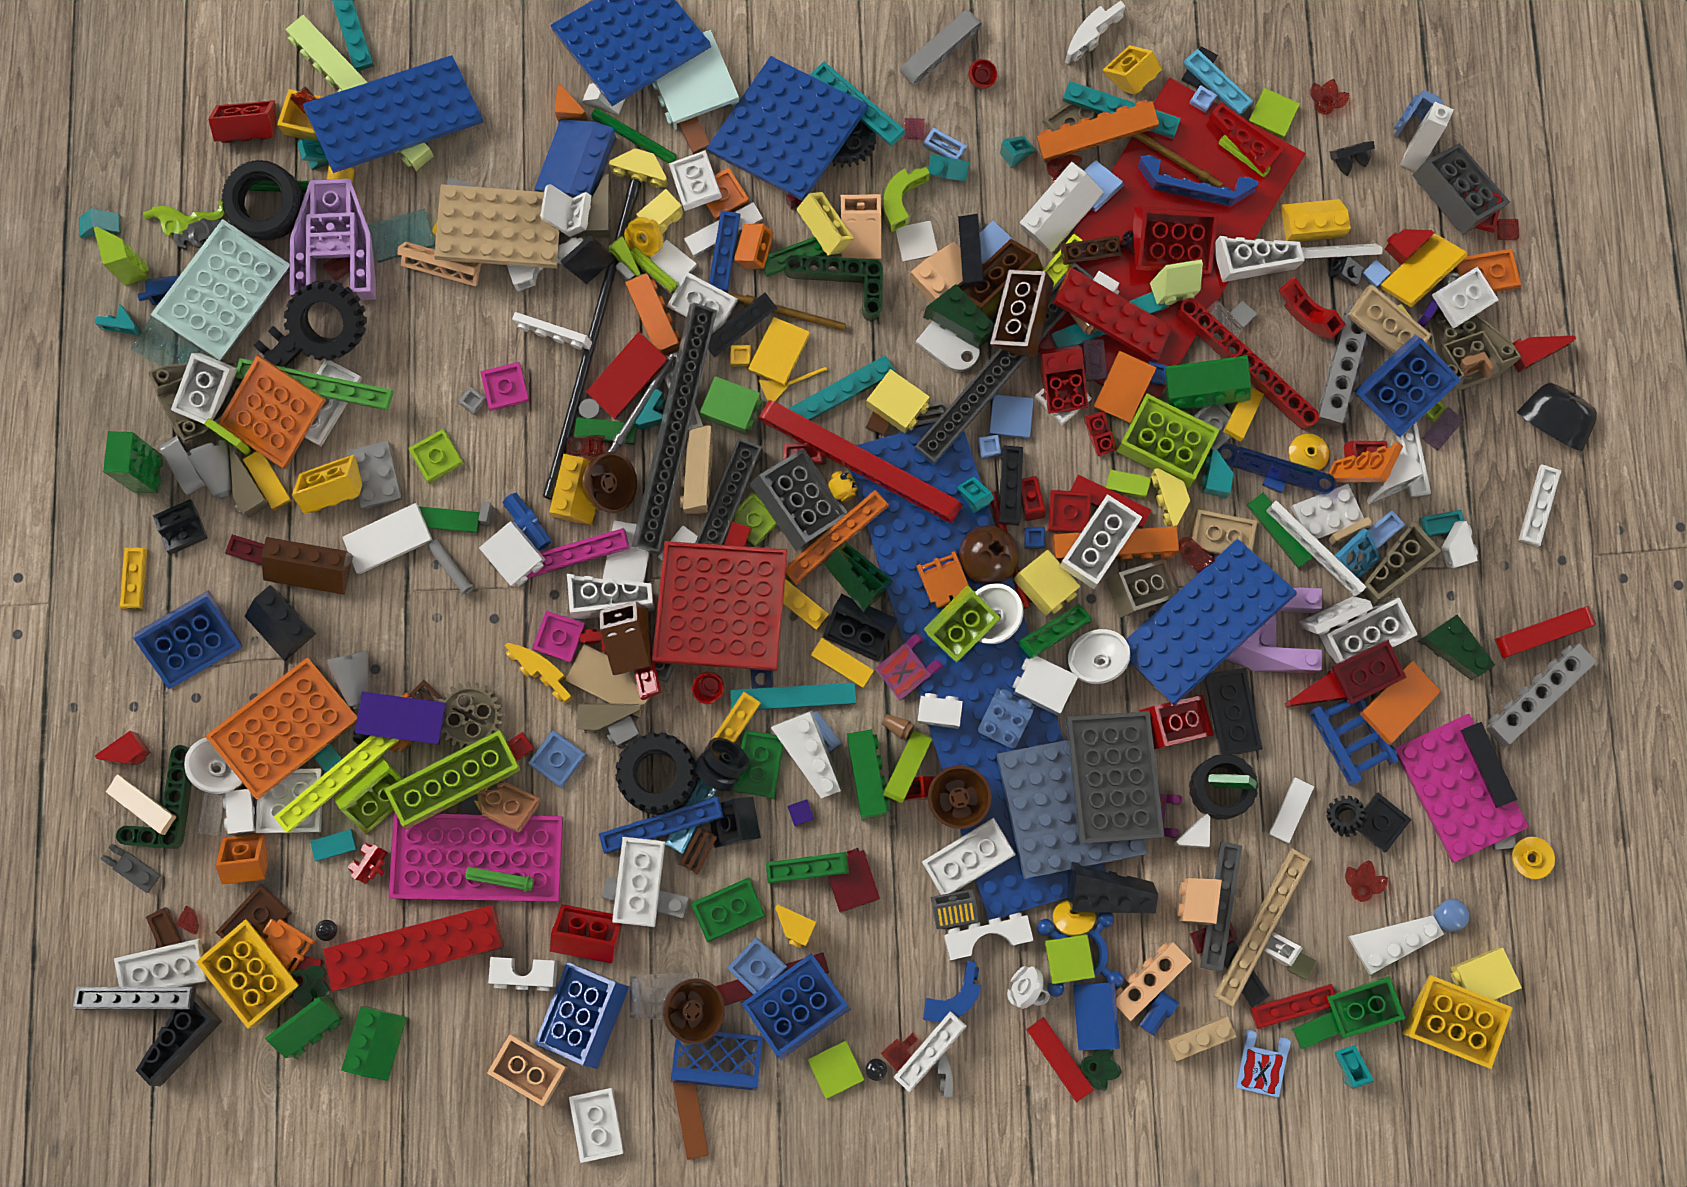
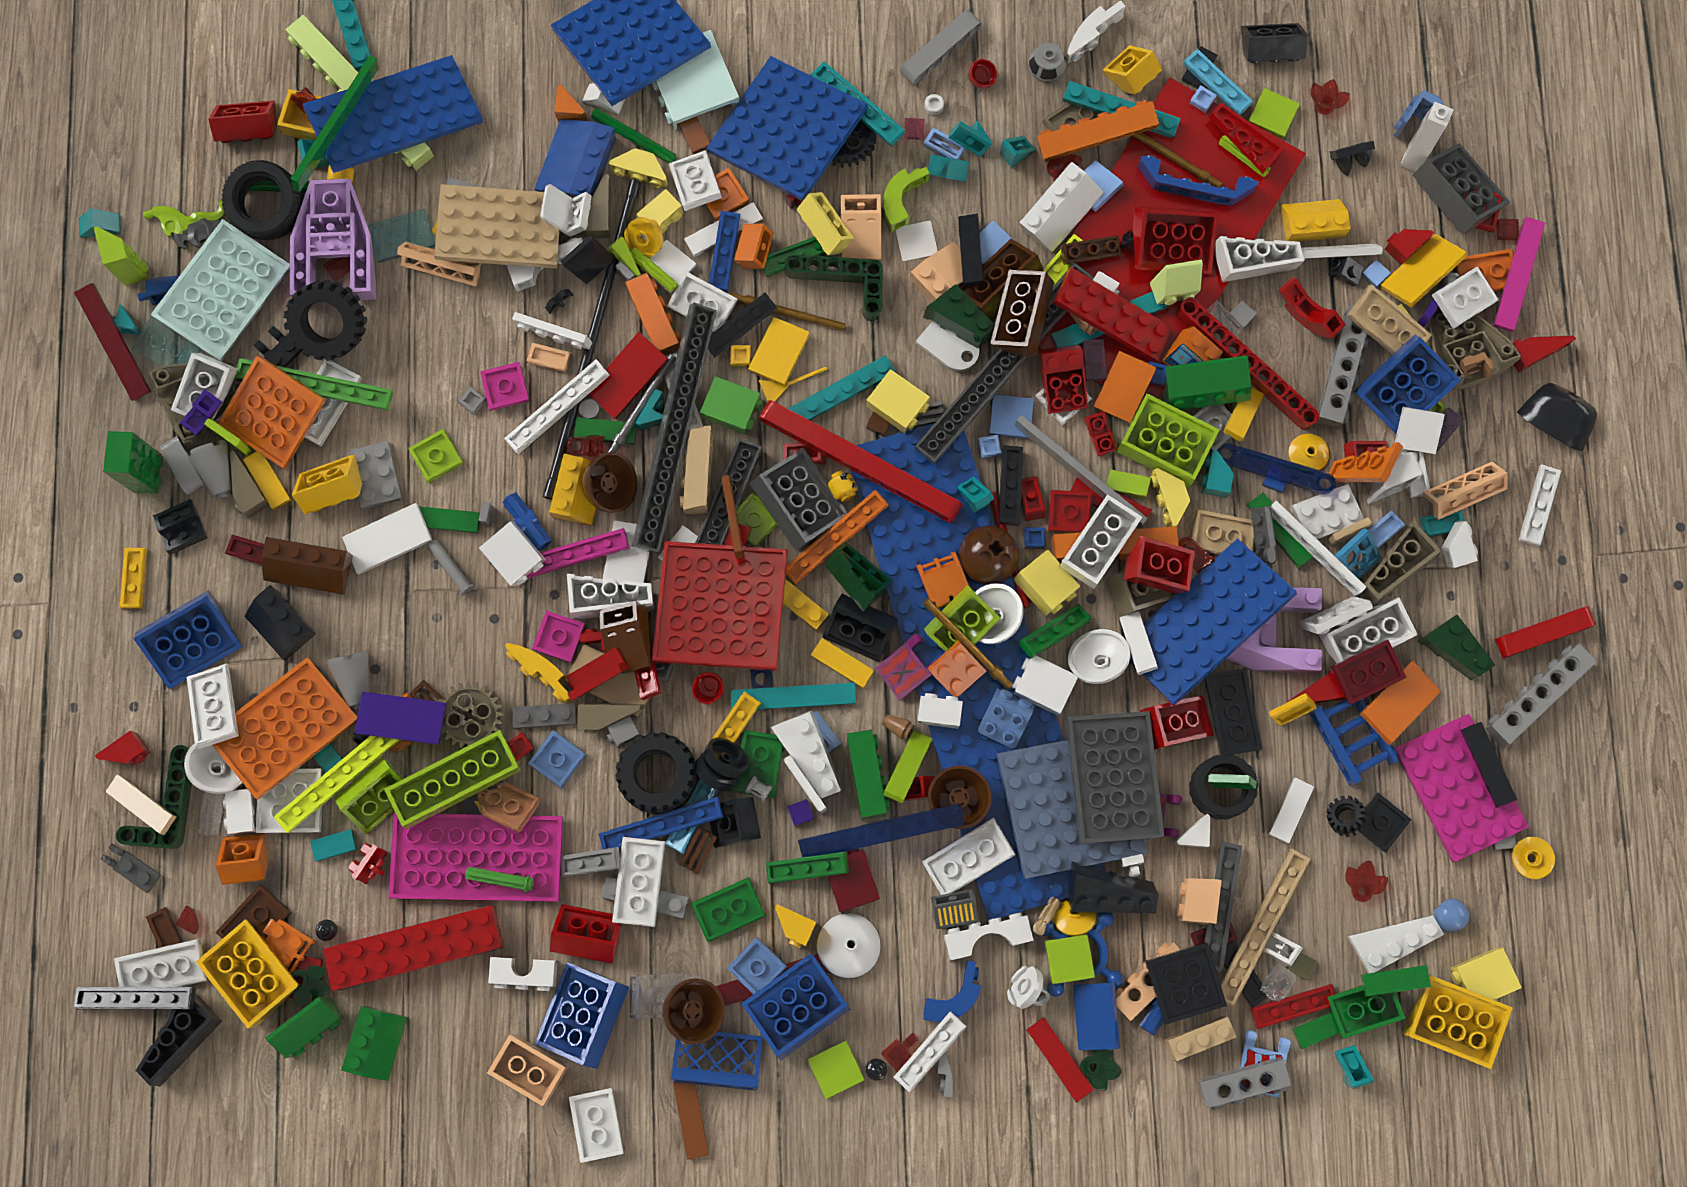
none -> dark red tile [74,283,152,401]
none -> dark purple slope [180,389,222,437]
none -> white tile [187,664,239,750]
none -> green tile [291,56,378,192]
none -> white tile [504,359,610,454]
none -> flat silver plate [512,703,577,729]
none -> light nougat tile [527,343,572,373]
none -> black piece [545,289,574,314]
none -> light grey tile [561,847,621,877]
none -> red panel [566,647,629,701]
none -> dark orange tile [721,475,744,559]
none -> light grey bush [745,776,773,802]
none -> white tile [784,755,828,814]
none -> clear blue tile [798,803,965,857]
none -> white dish [817,913,880,978]
none -> pearl gold bar [922,598,1013,690]
none -> white tile [924,94,944,115]
none -> orange plate [927,640,986,697]
none -> teal slope [948,121,992,157]
none -> light grey tile [1015,415,1147,529]
none -> light grey cone [1028,43,1067,83]
none -> tan axle [1033,897,1060,935]
none -> white tile [1119,611,1158,675]
none -> white tile [1119,854,1144,877]
none -> red slope [1123,536,1195,594]
none -> black plate [1145,942,1227,1025]
none -> orange slope [1161,326,1223,366]
none -> light grey brick [1197,1057,1291,1110]
none -> black slope [1241,23,1308,63]
none -> dark grey hinge [1250,506,1276,564]
none -> clear brick [1260,964,1297,1002]
none -> yellow tile [1269,693,1317,726]
none -> green tile [1361,965,1431,997]
none -> white tile [1395,407,1445,454]
none -> light nougat fence [1423,462,1508,520]
none -> dark pink tile [1493,217,1545,332]

